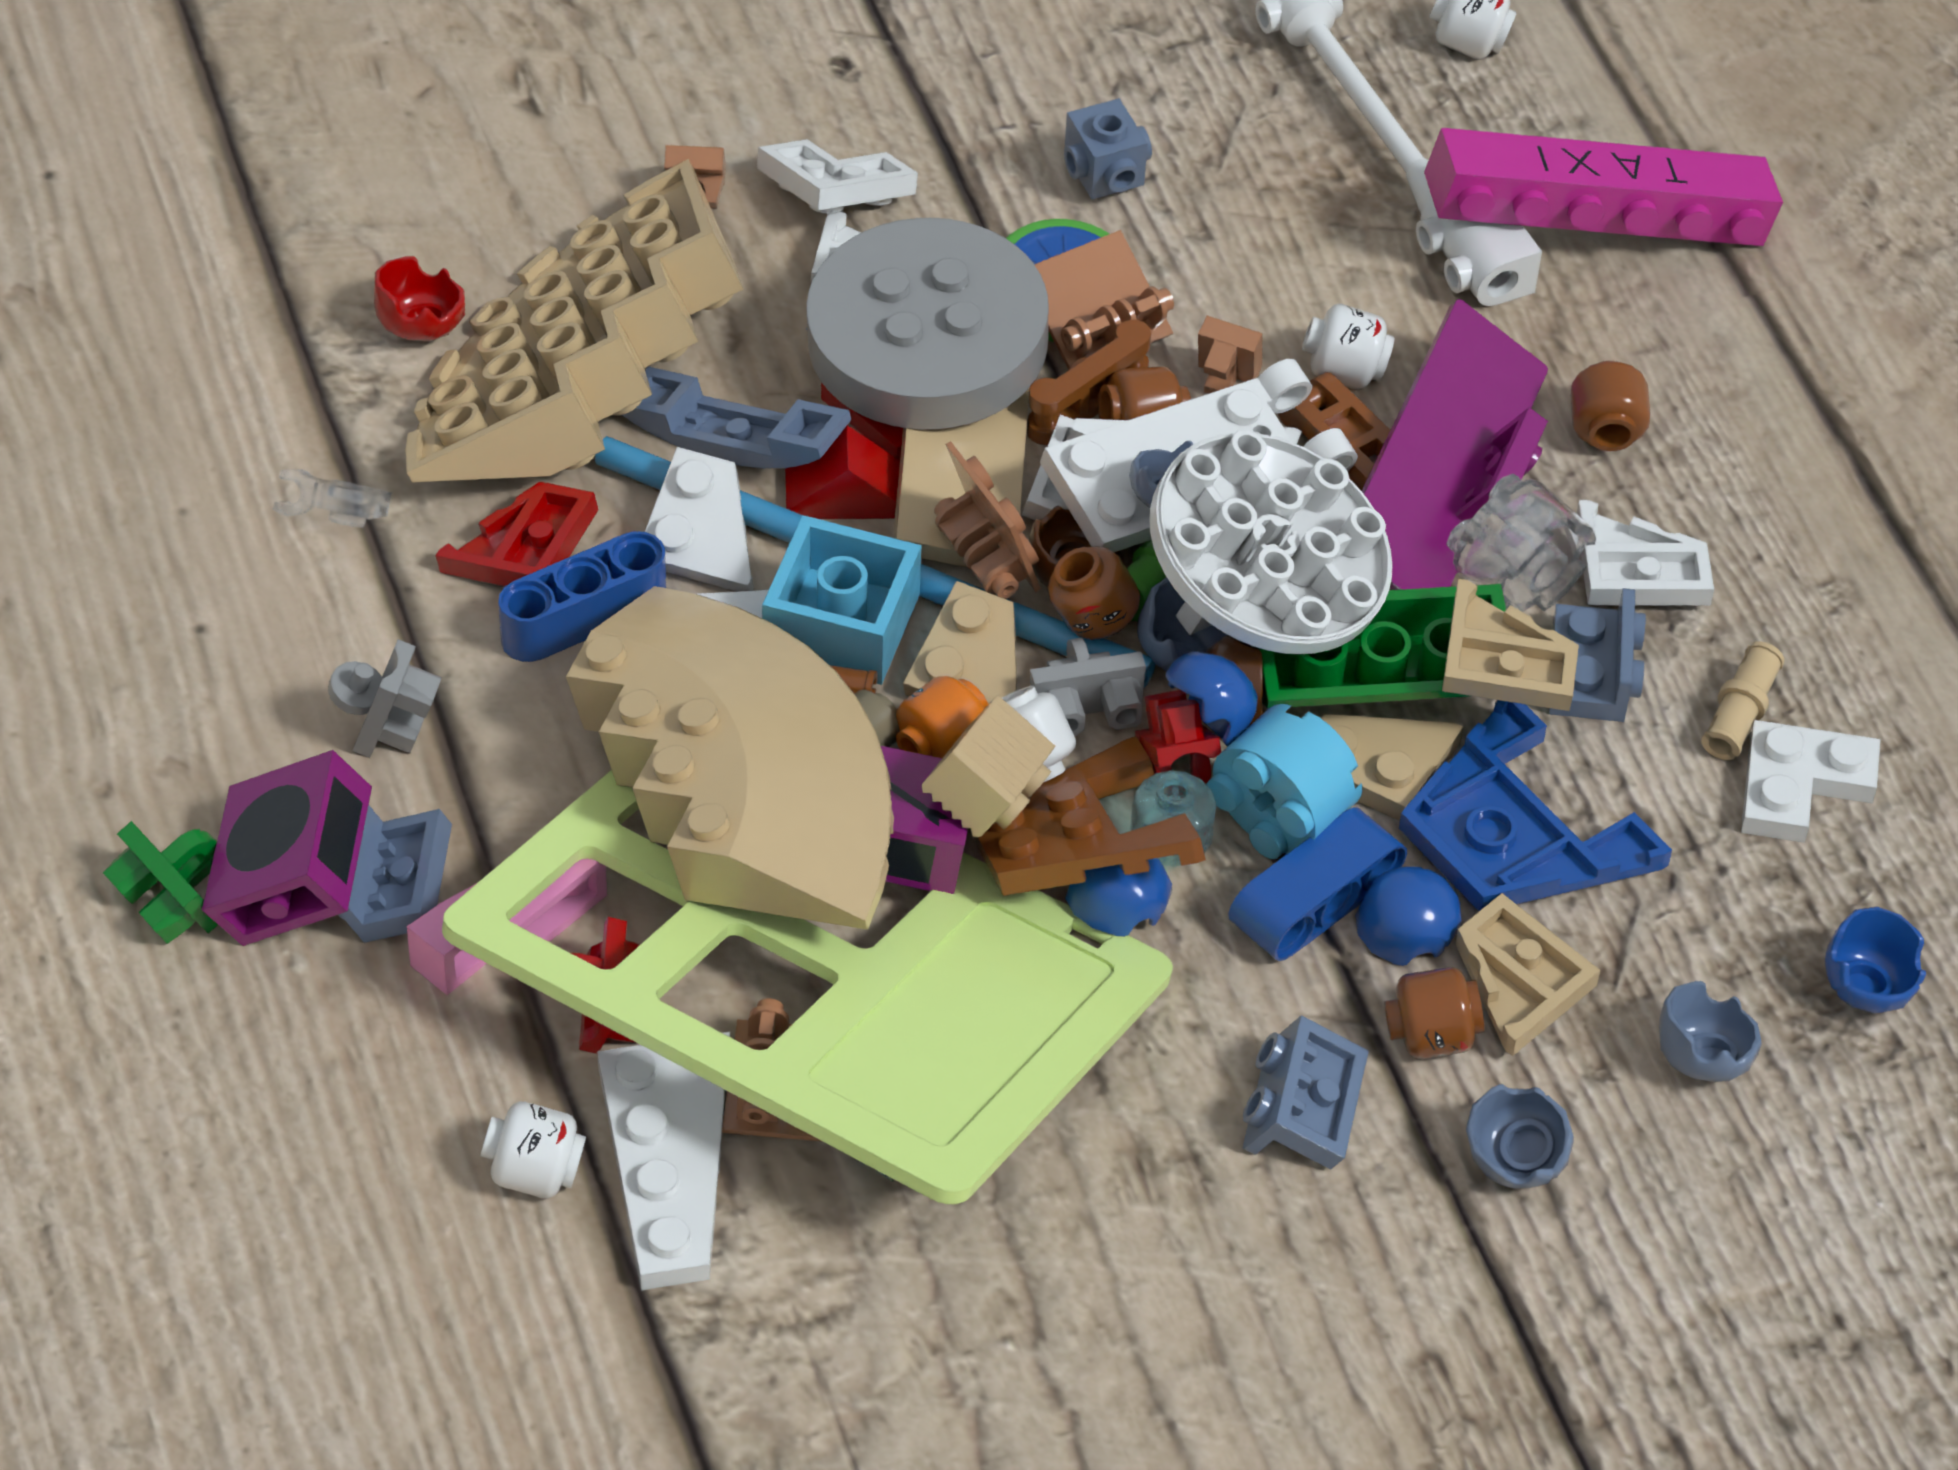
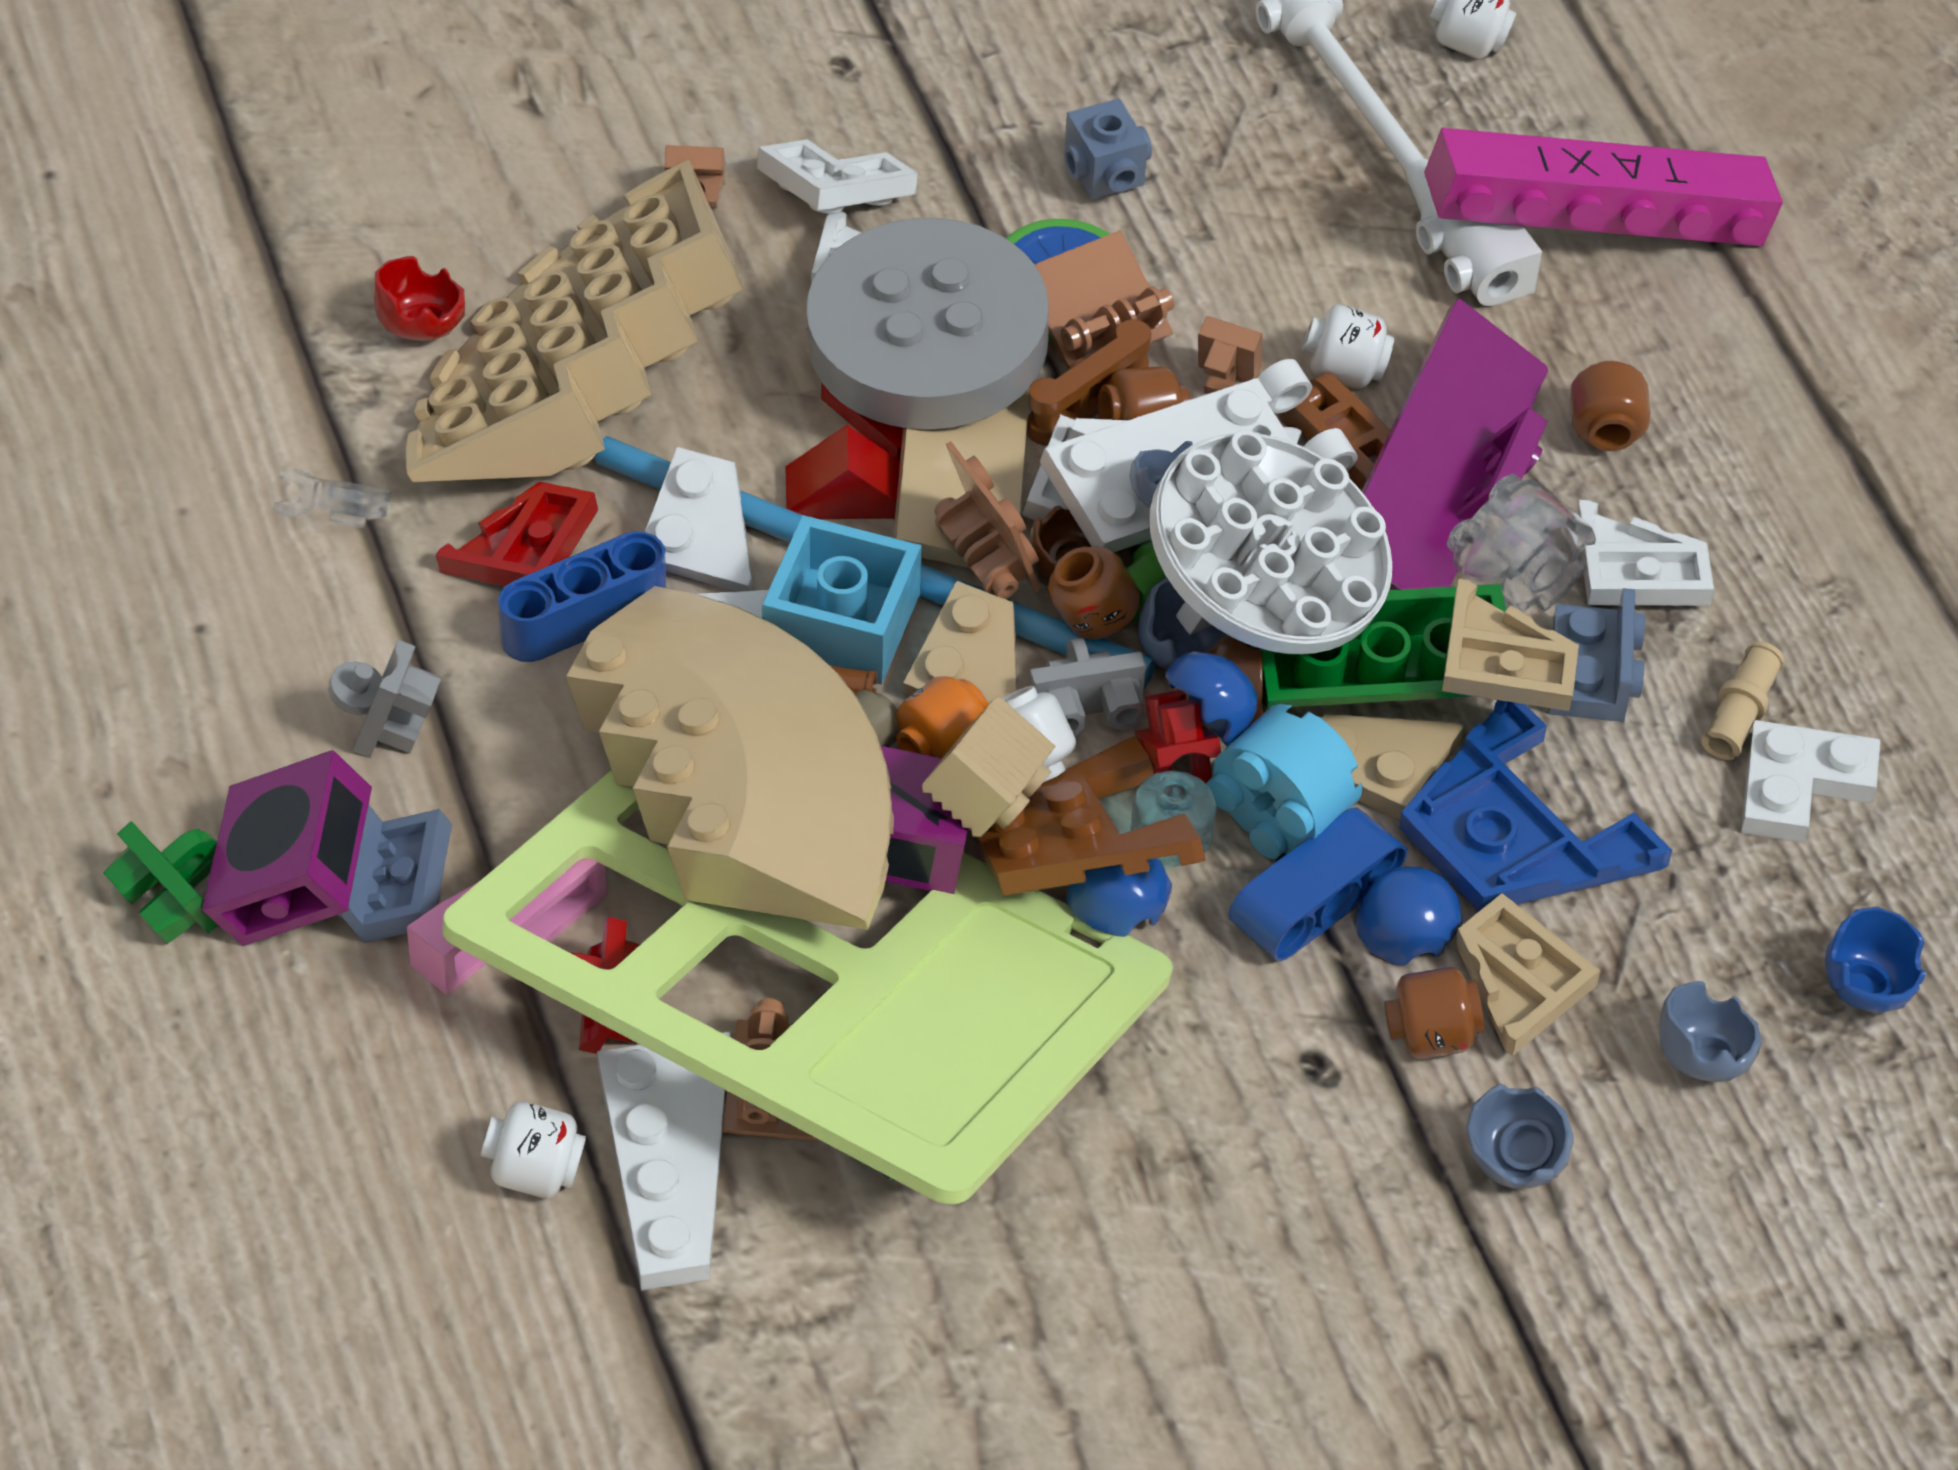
sand blue slope [622,367,852,468] -> none
sand blue bracket [1243,1015,1369,1169] -> none

